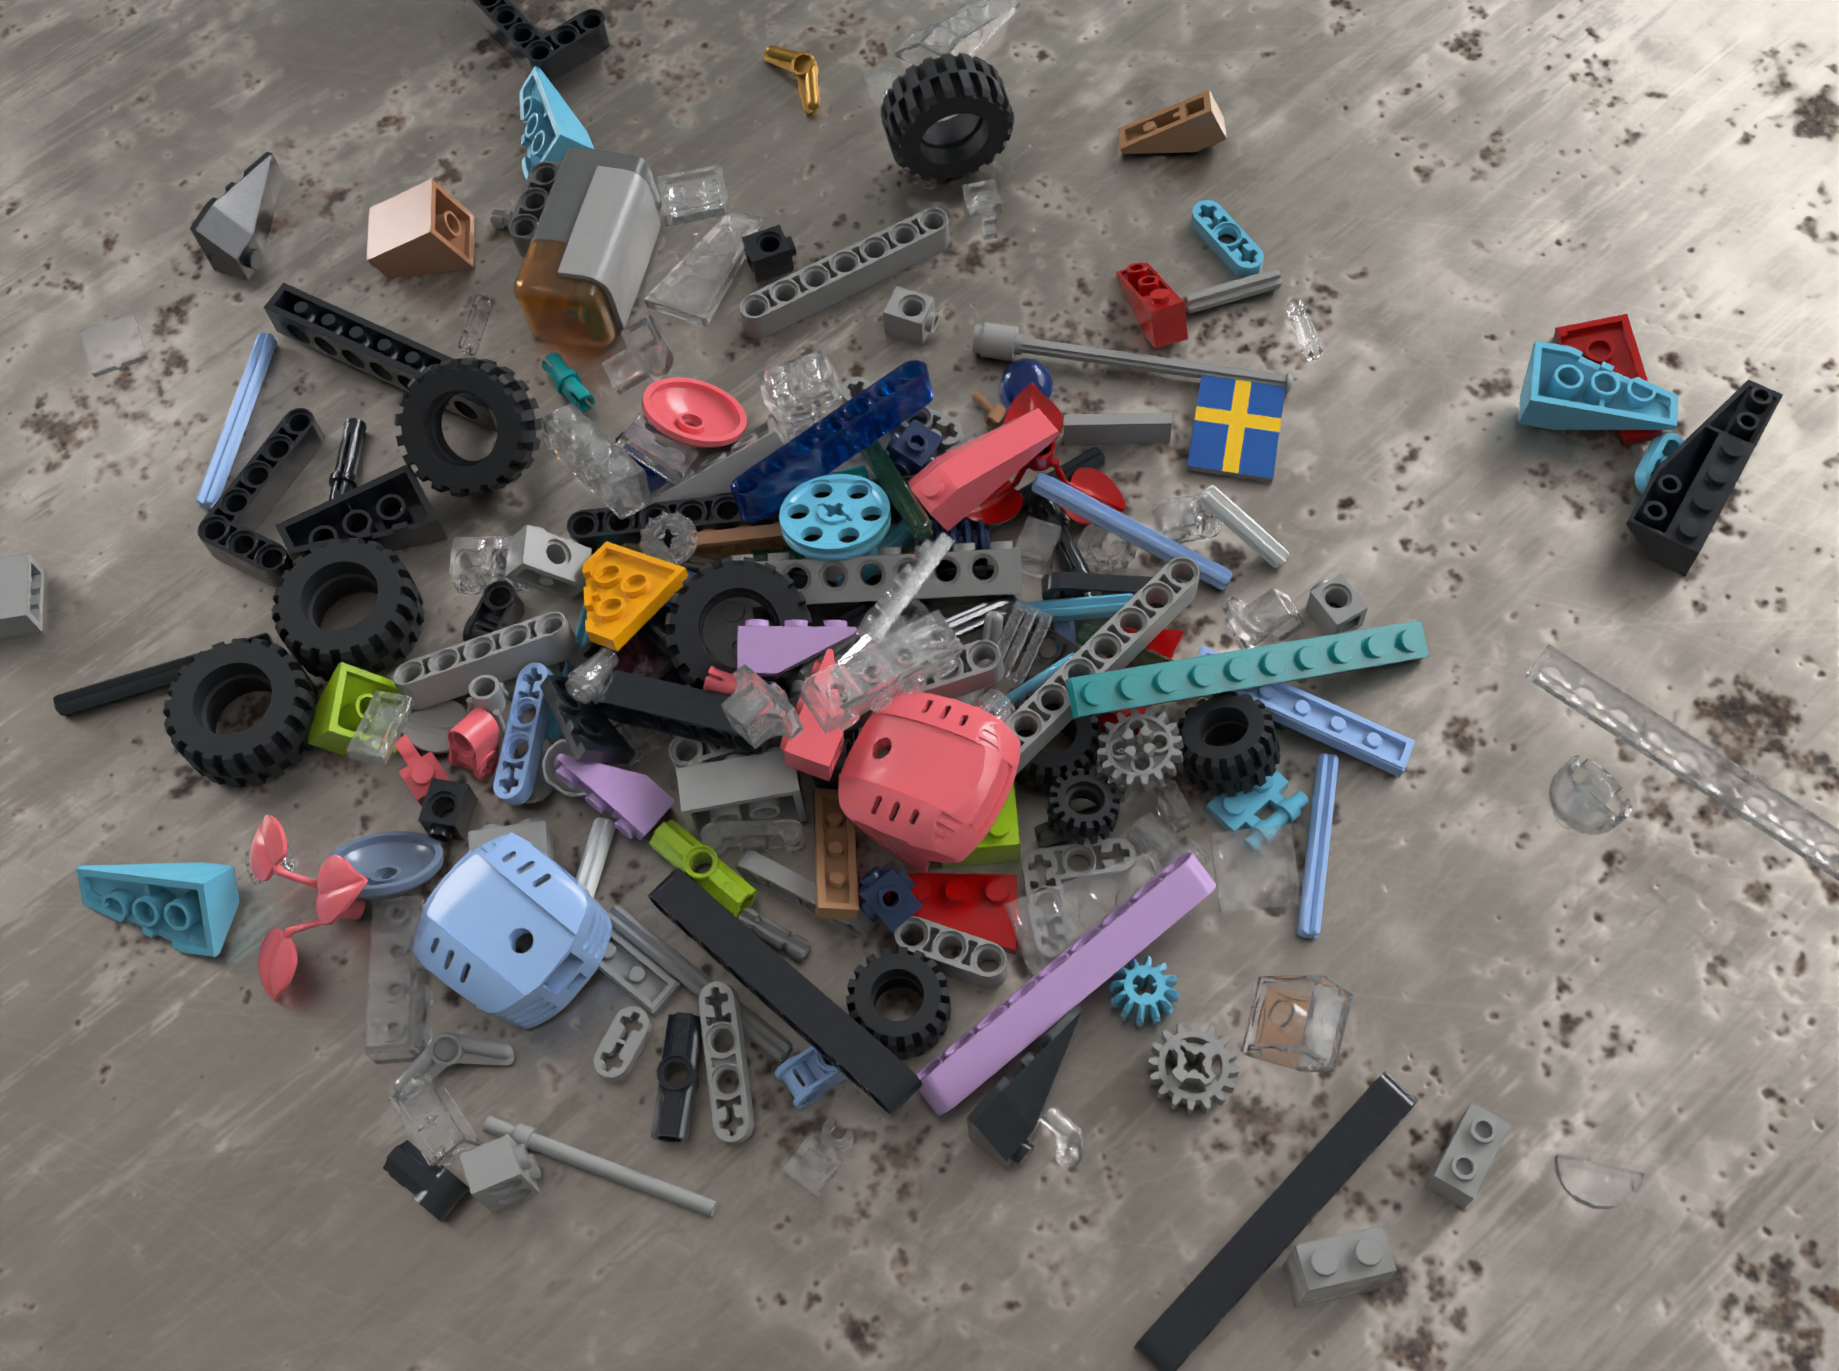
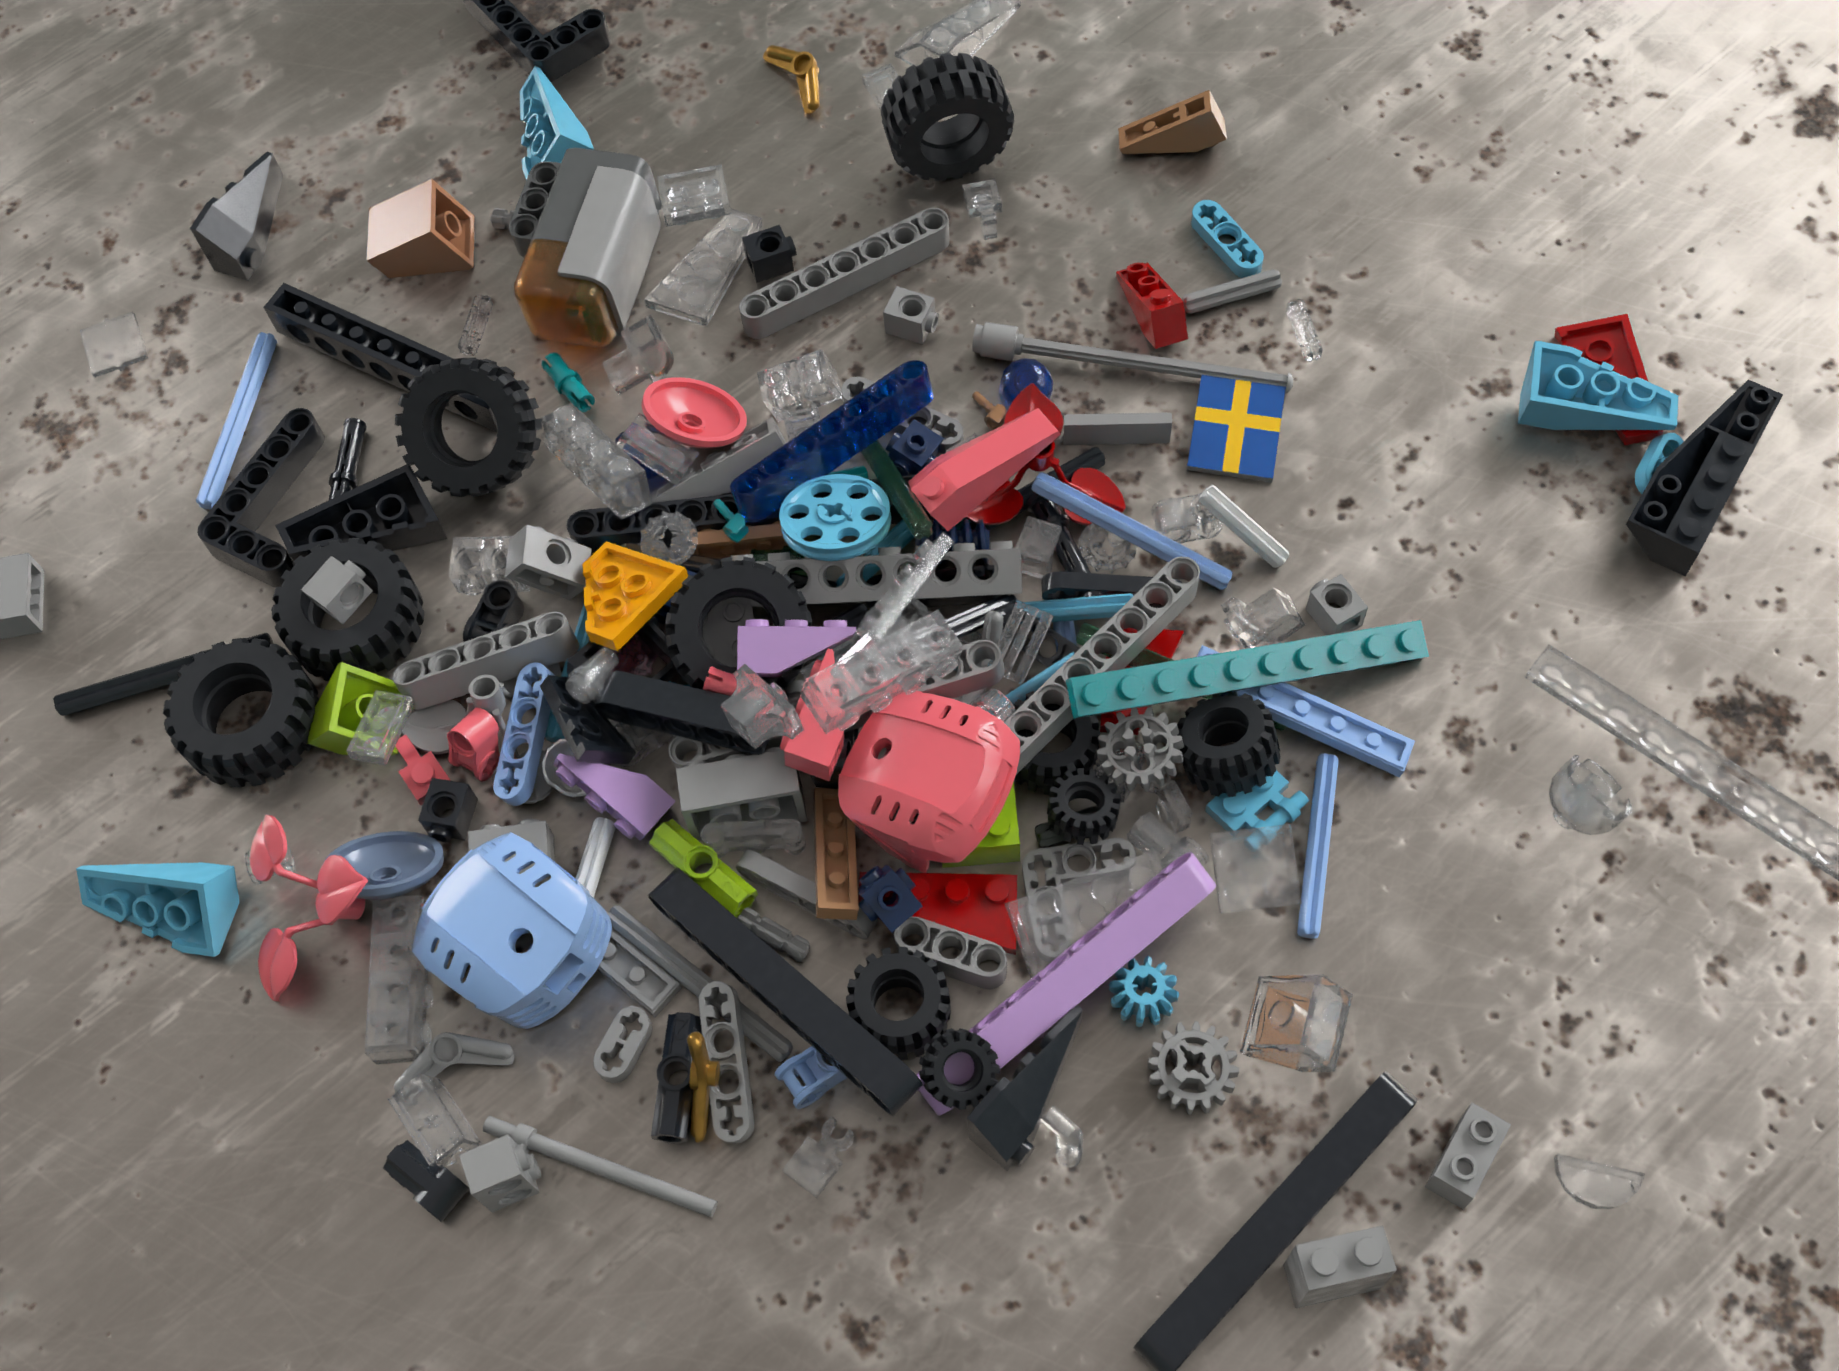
none -> light grey brick [301,556,373,624]
none -> pearl gold piece [687,1032,720,1143]
none -> teal hand [713,499,749,543]
none -> black tyre [919,1028,1000,1110]

